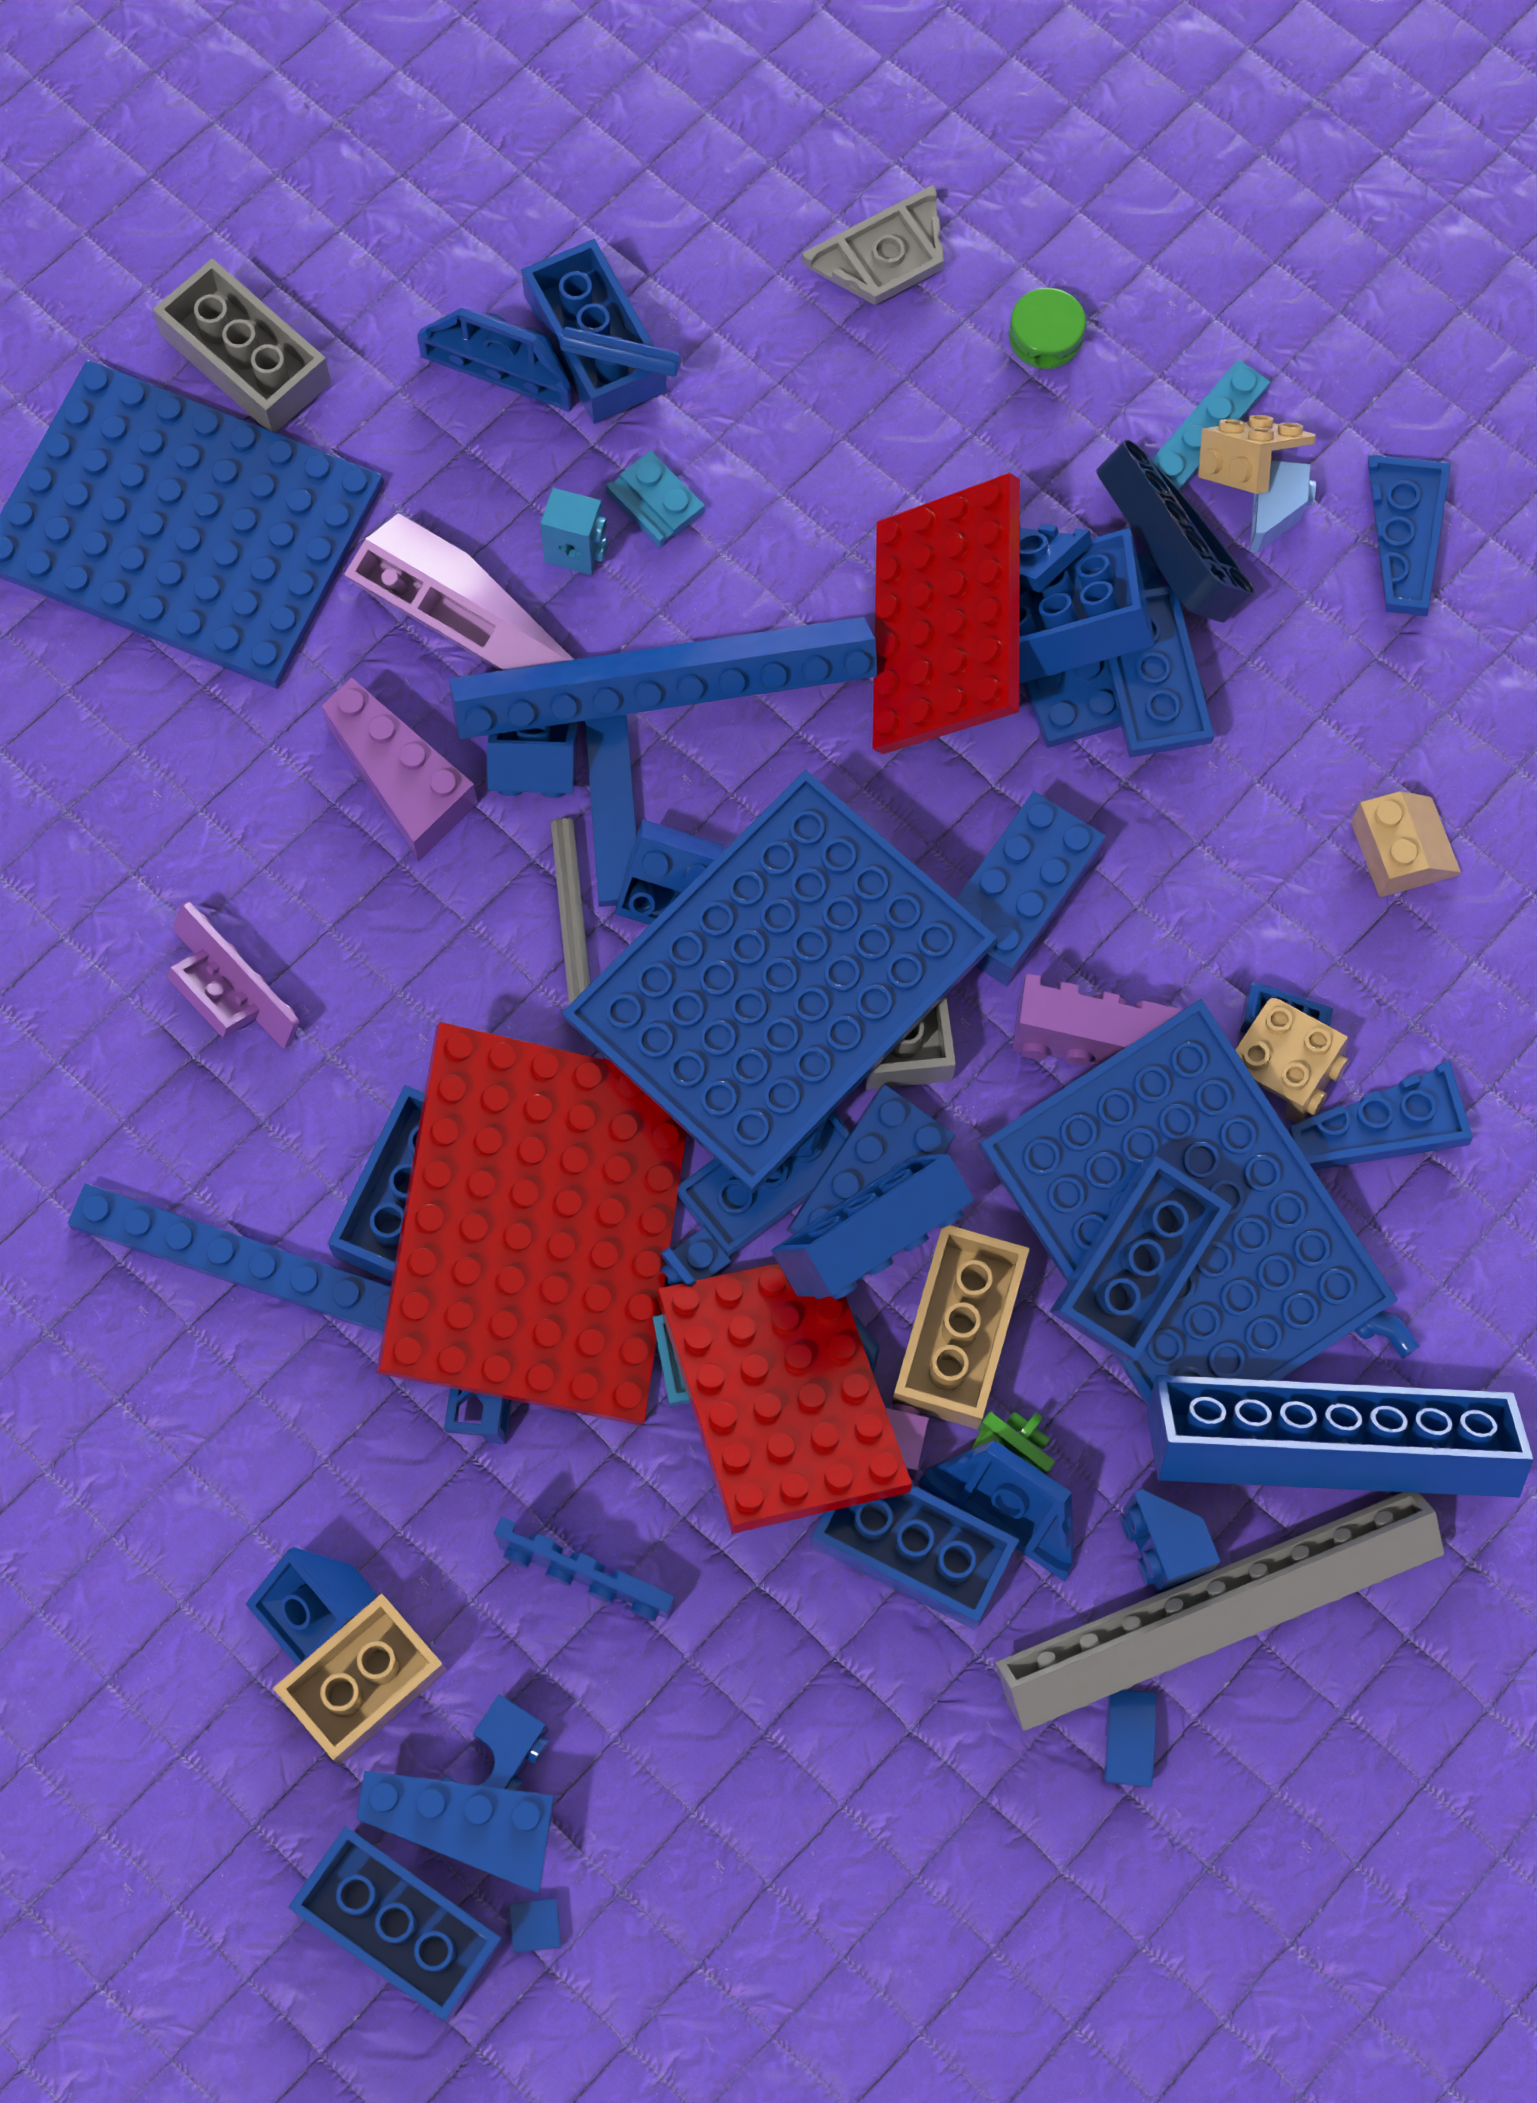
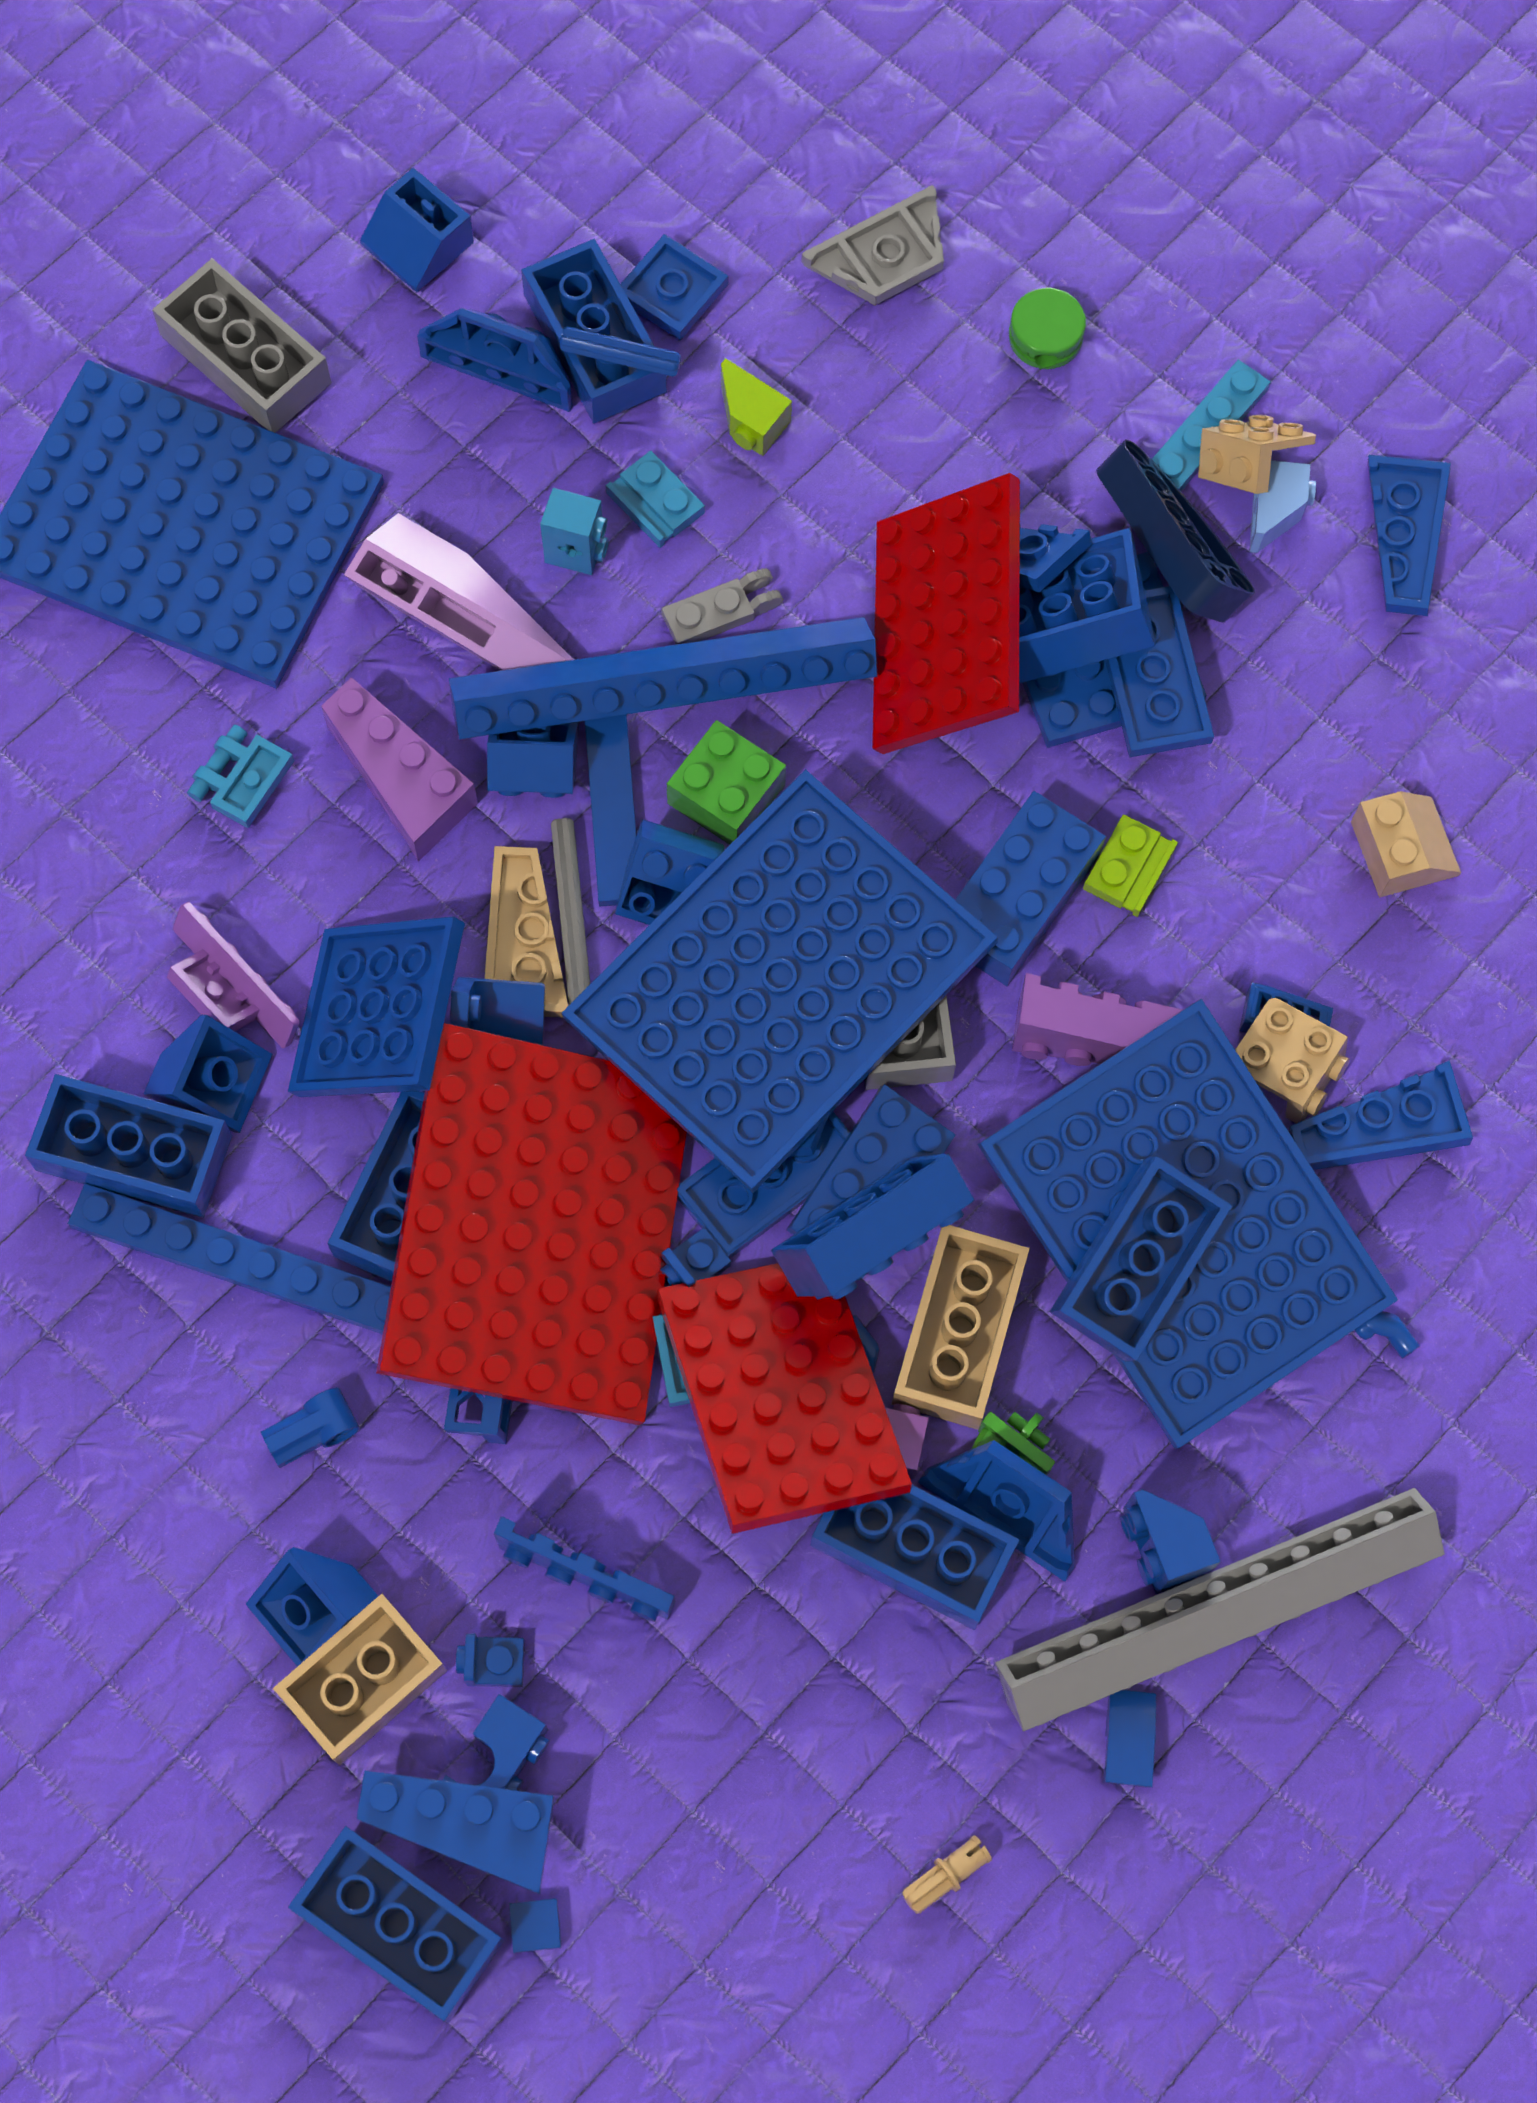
blue brick [1146,1375,1534,1498] -> none
none -> blue brick [25,1074,232,1218]
none -> blue slope [143,1015,273,1133]
none -> dark azure plate [187,724,294,828]
none -> blue piece [261,1387,360,1468]
none -> blue plate [288,916,465,1097]
none -> blue slope [360,167,474,293]
none -> blue bracket [450,977,545,1045]
none -> blue bracket [456,1634,525,1687]
none -> tan wing [484,846,568,1017]
none -> blue plate [620,234,729,341]
none -> light grey hinge [661,568,783,645]
none -> bright green brick [667,720,786,845]
none -> lime slope [721,358,792,456]
none -> tan axle [902,1835,992,1914]
none -> lime plate [1083,814,1178,917]

